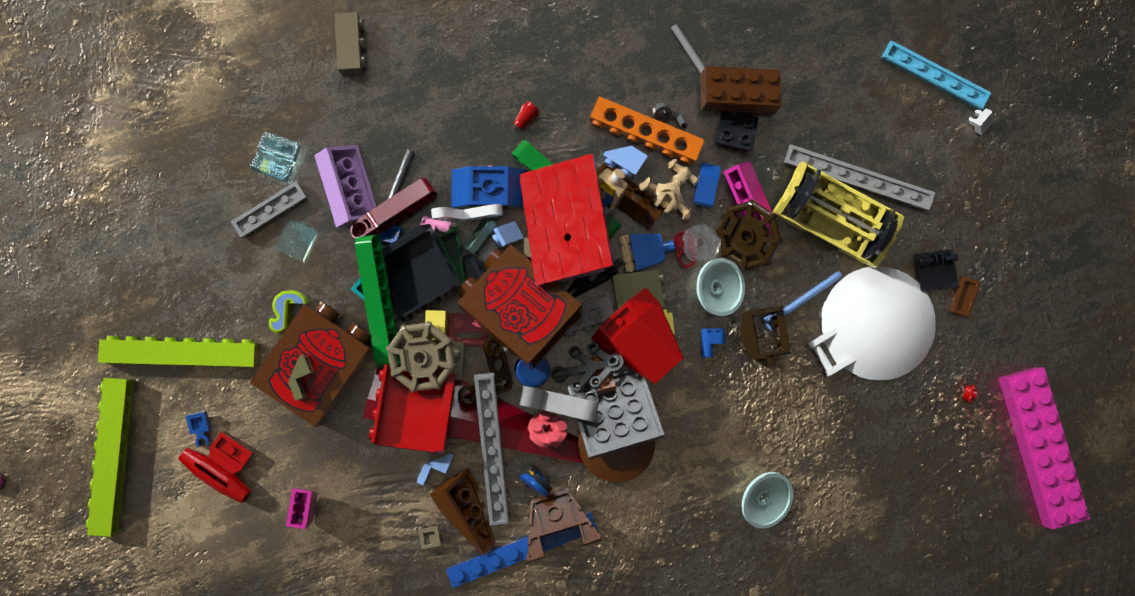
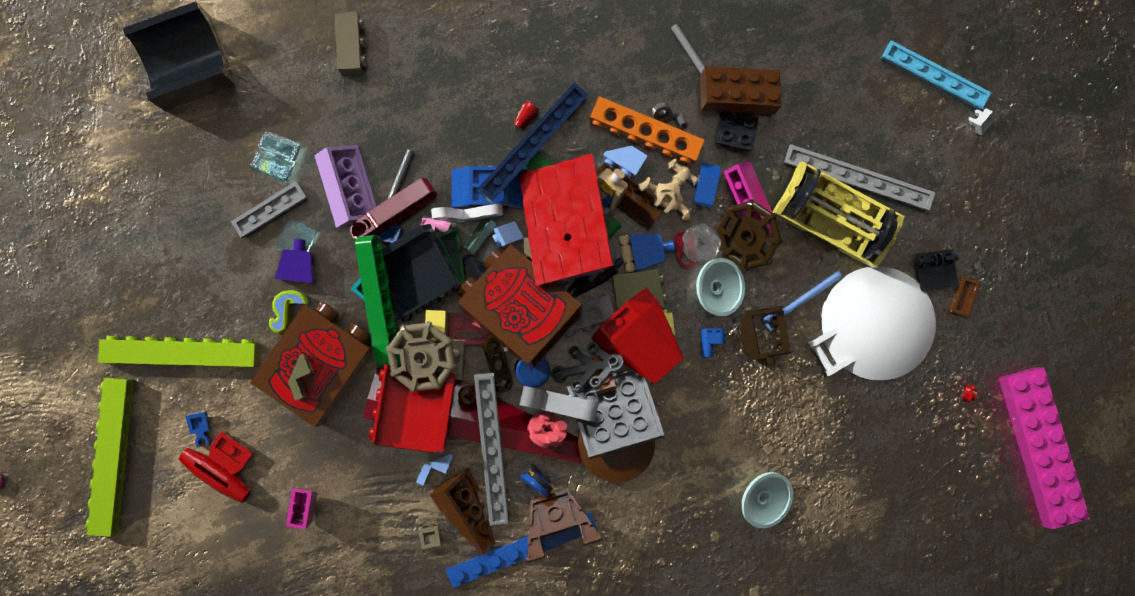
none -> black piece [122,1,235,111]
none -> dark purple torso [275,239,316,283]
none -> dark blue plate [476,83,588,203]

